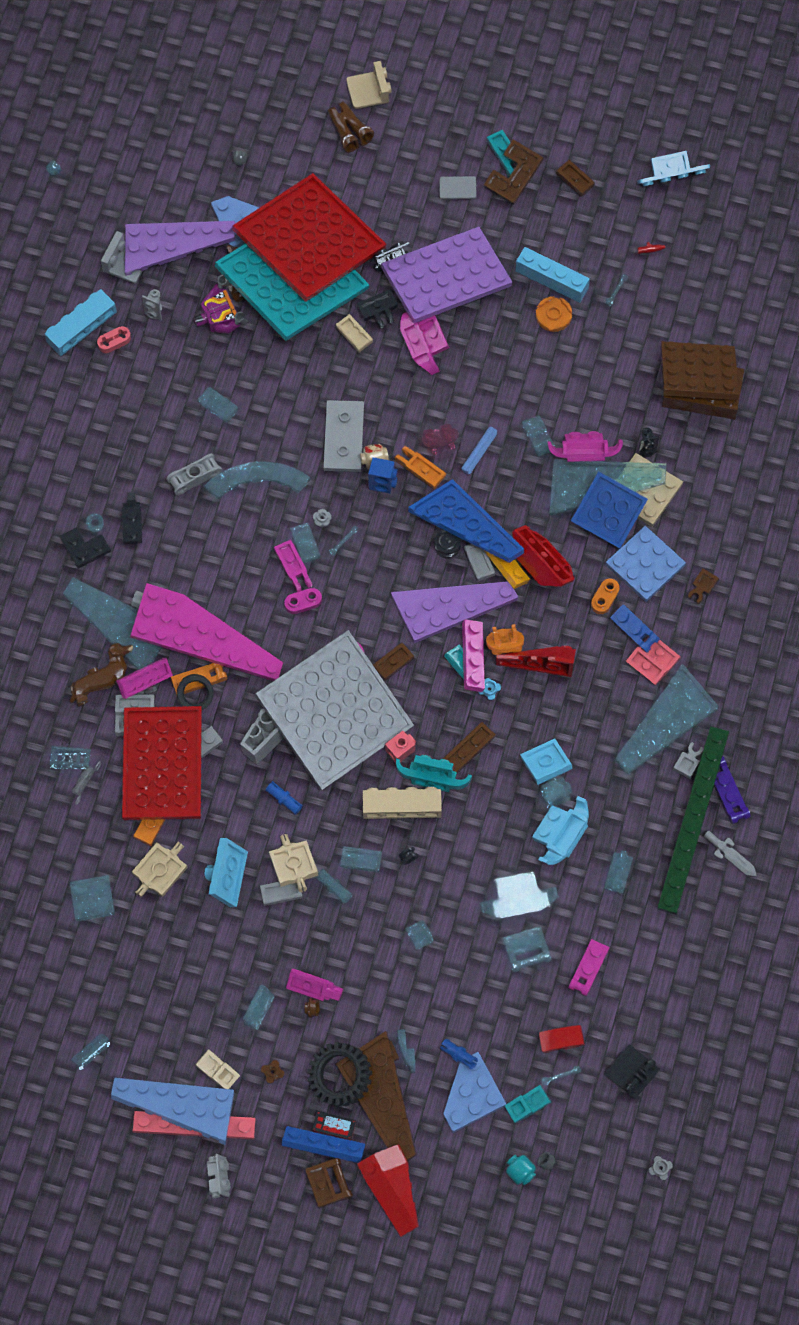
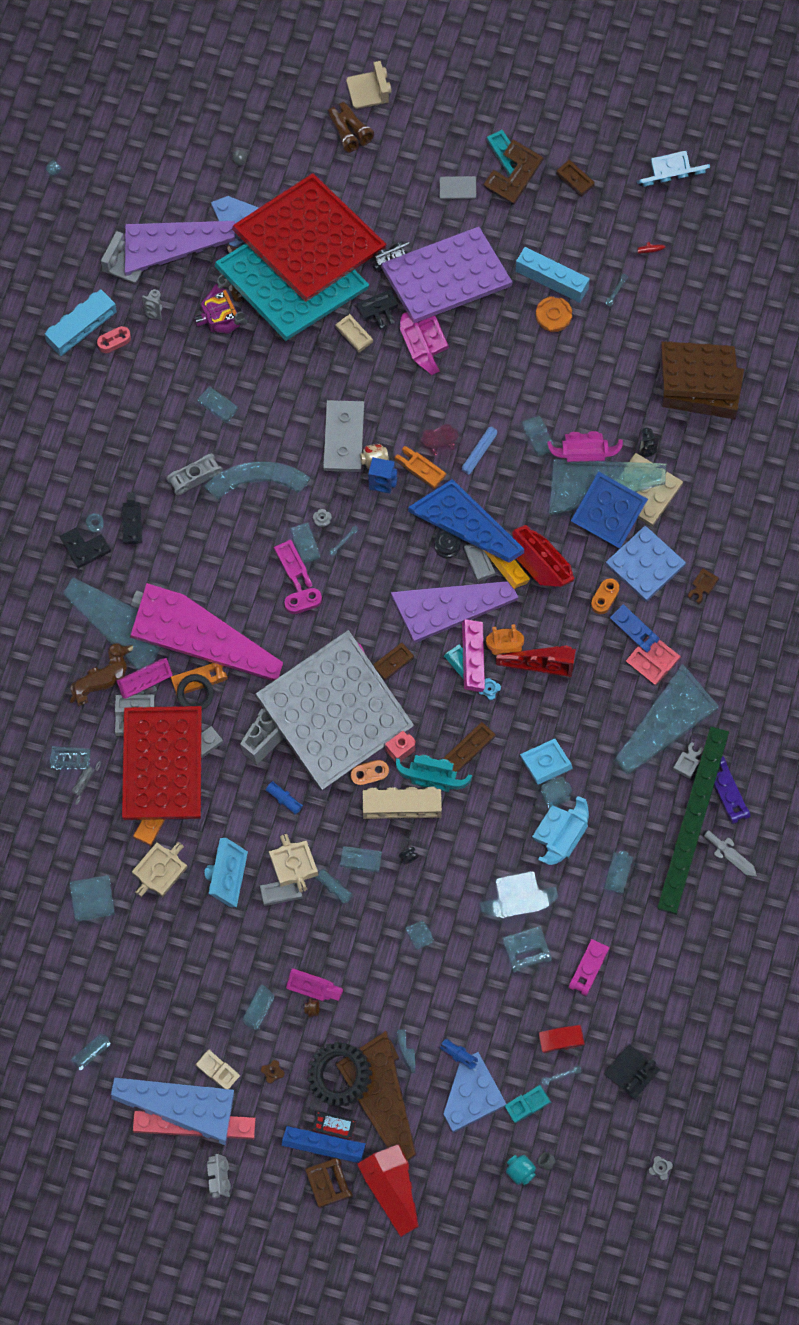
none -> orange plate [350,760,389,785]

